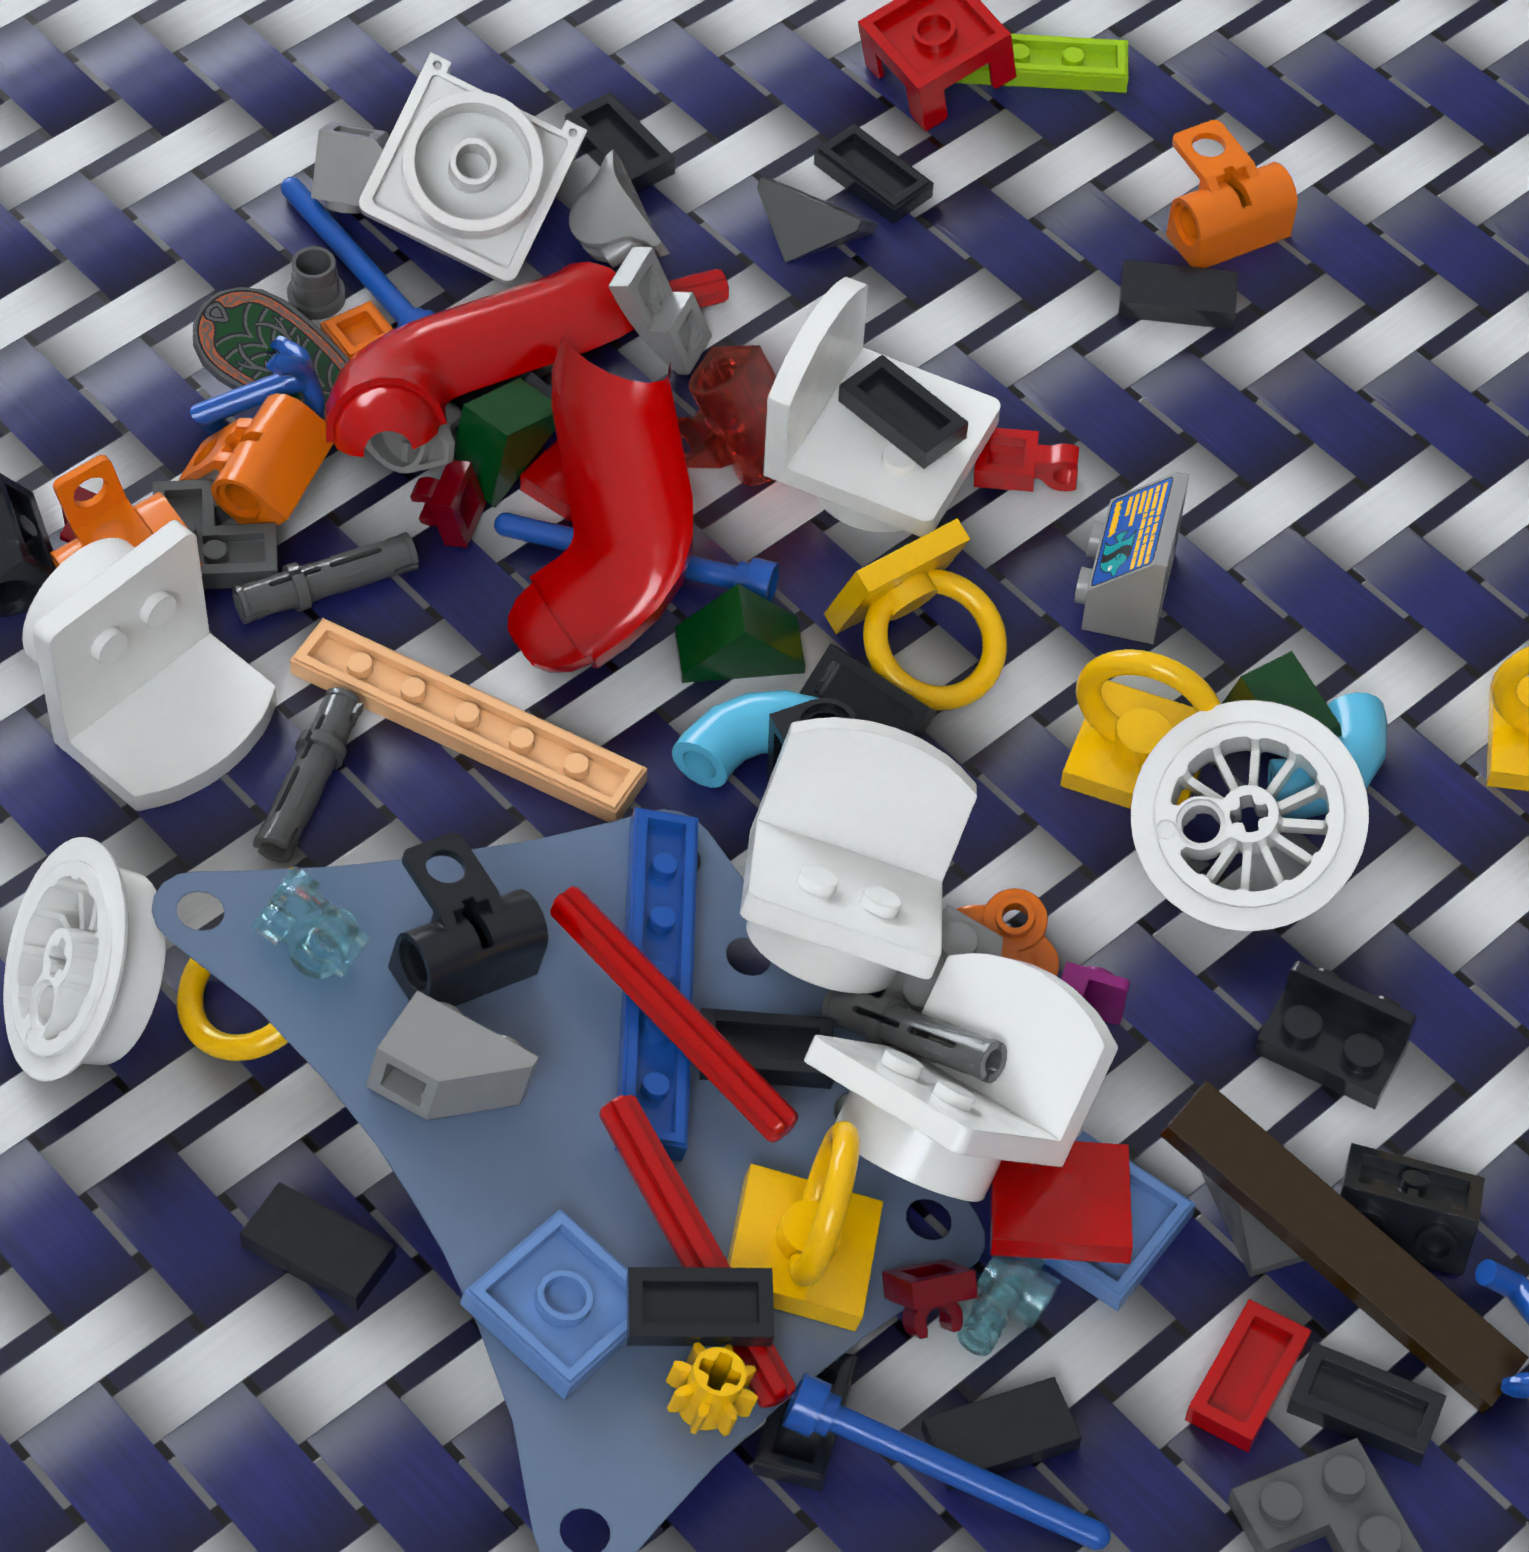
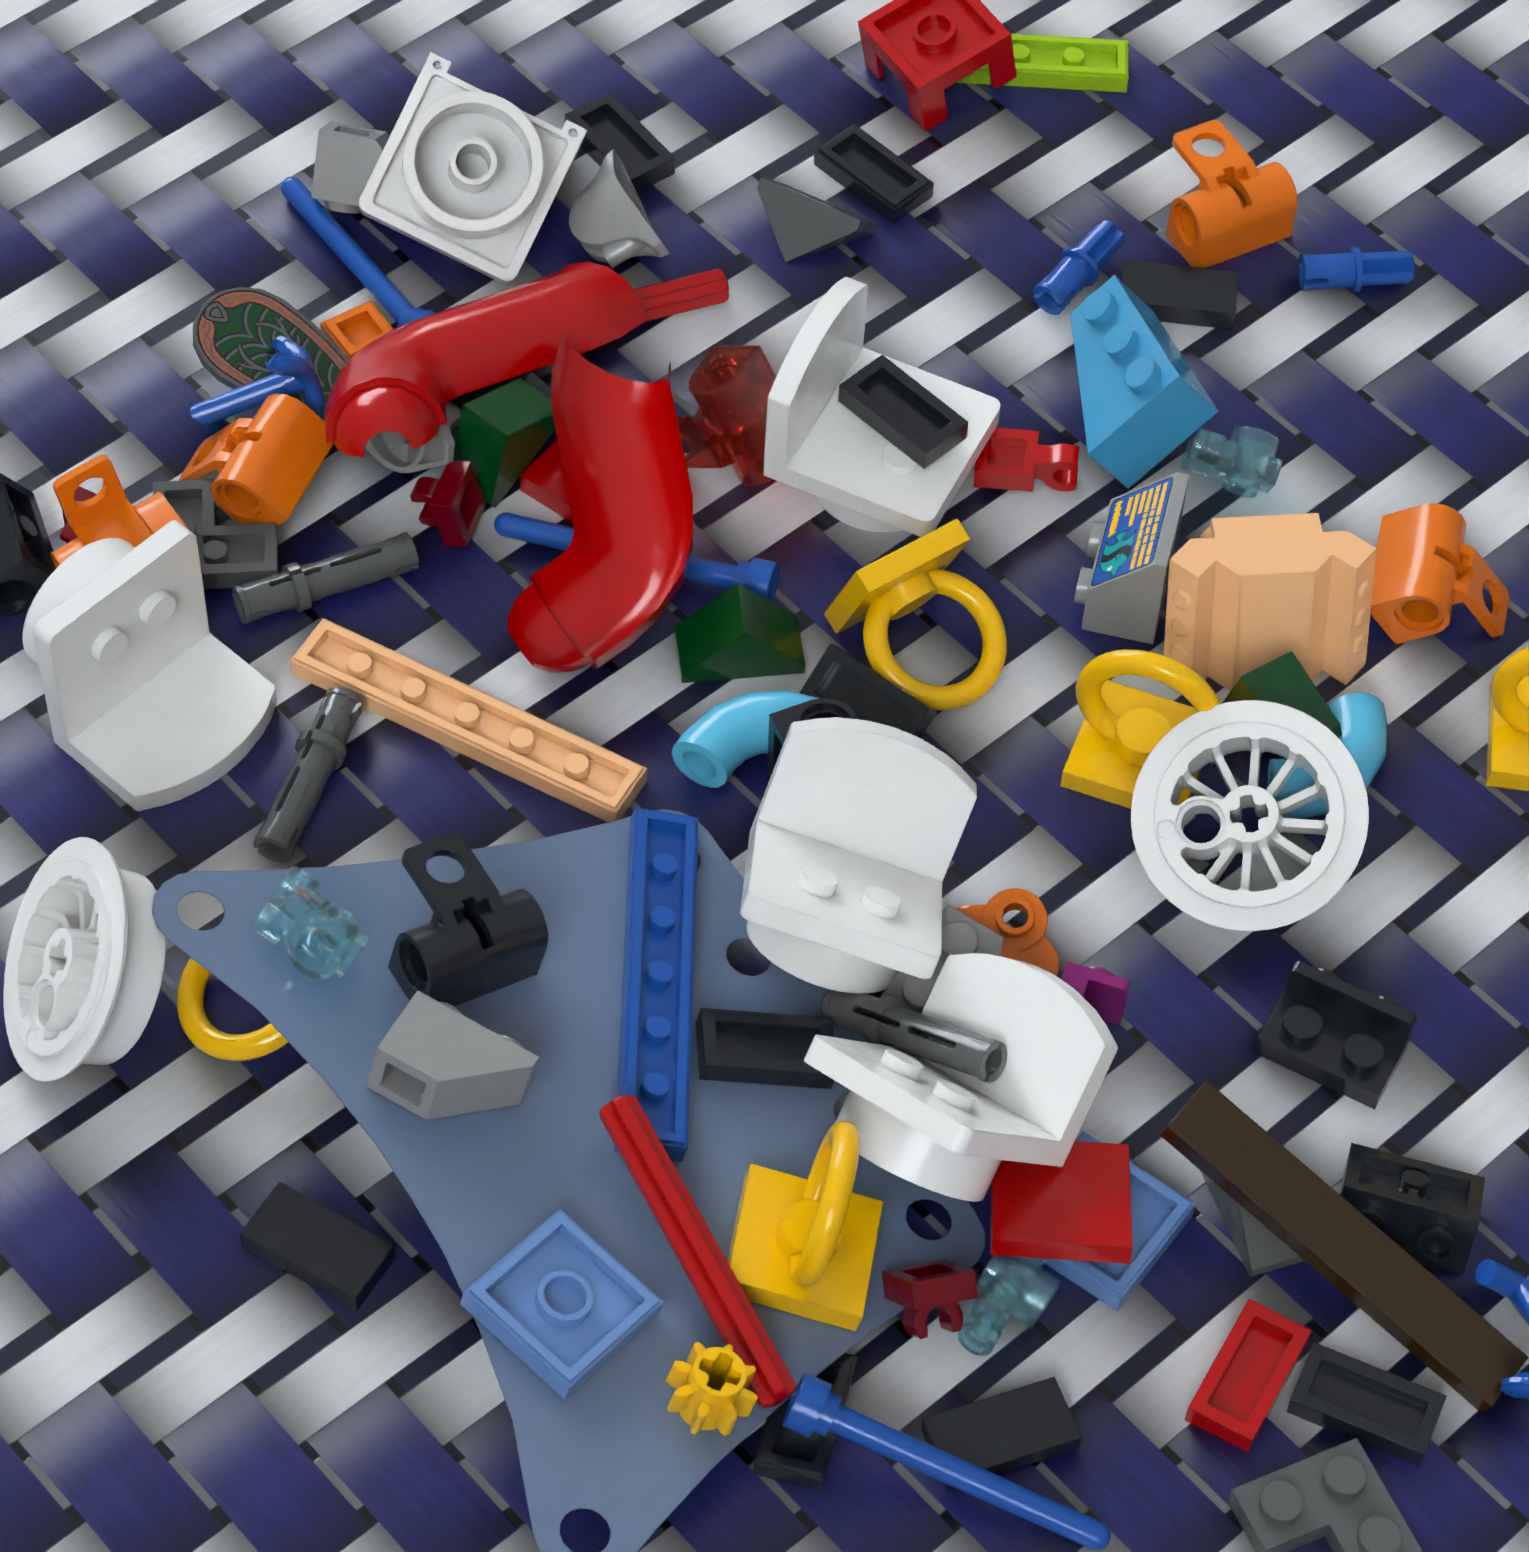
dark grey piece [287,246,346,320] -> none
red axle [550,886,799,1143] -> none
light grey slope [609,247,712,375] -> none
black tile [626,1267,774,1346] -> none
none -> blue axle [1033,220,1124,315]
none -> dark azure wedge [1070,275,1219,489]
none -> light nougat slope [1164,513,1377,691]
none -> clear light blue plate [1181,426,1282,498]
none -> blue axle [1298,247,1415,293]
none -> orange piece [1371,503,1509,645]

